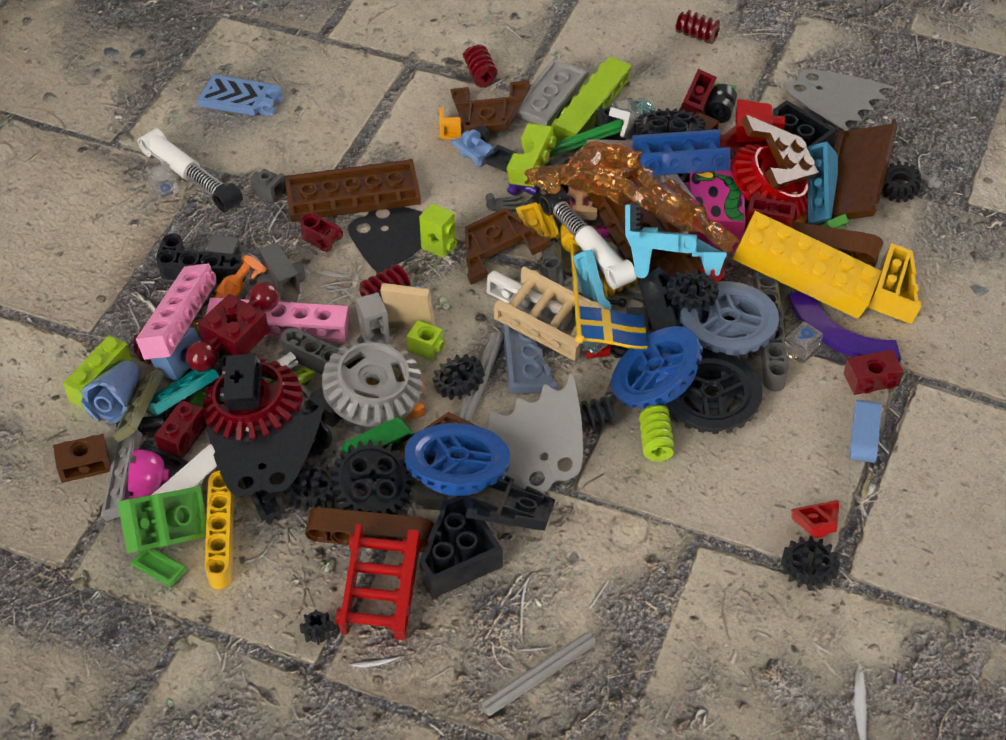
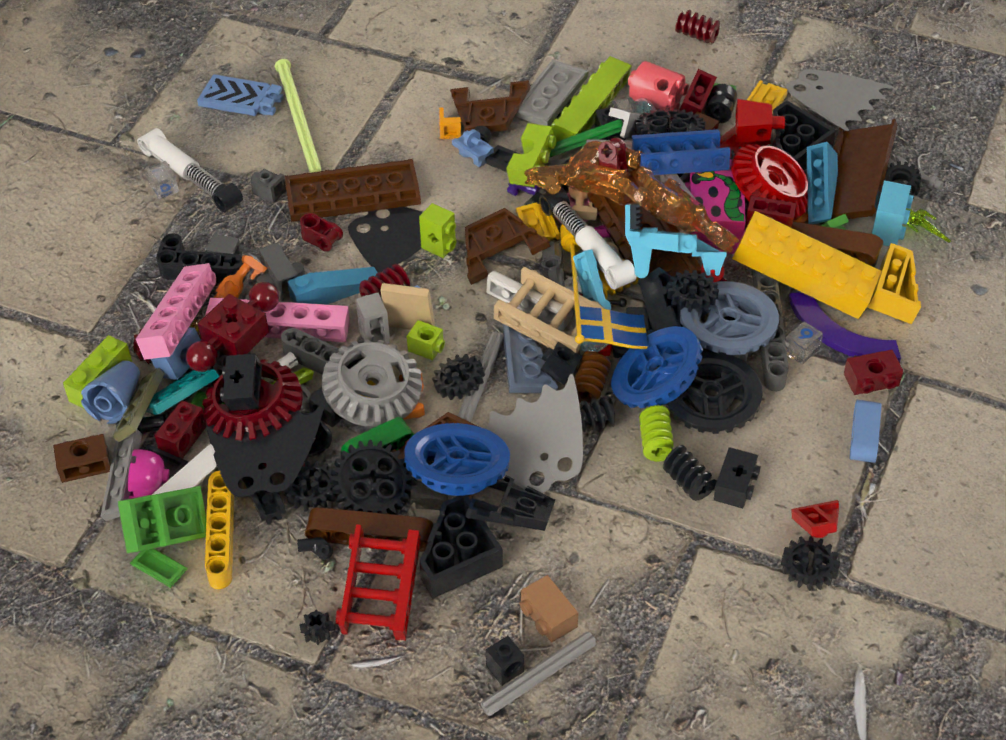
dark red piece [463,44,498,88] -> none
dark grey piece [485,193,524,212] -> none
wing [741,115,819,189] -> none
none -> yellowish green axle [275,59,321,173]
none -> dark azure slope [287,267,378,305]
none -> black arm [297,537,333,560]
none -> black brick [485,636,524,686]
none -> medium nougat brick [519,575,578,643]
none -> black brick [540,342,582,385]
none -> reddish brown piece [575,351,612,403]
none -> dark red piece [598,138,628,182]
none -> coral cylinder [628,61,689,111]
none -> black piece [663,445,717,501]
none -> black brick [713,447,761,509]
none -> yellow plate [747,80,788,112]
none -> medium azure brick [872,180,913,246]
none -> clear neon green piece [906,208,951,243]

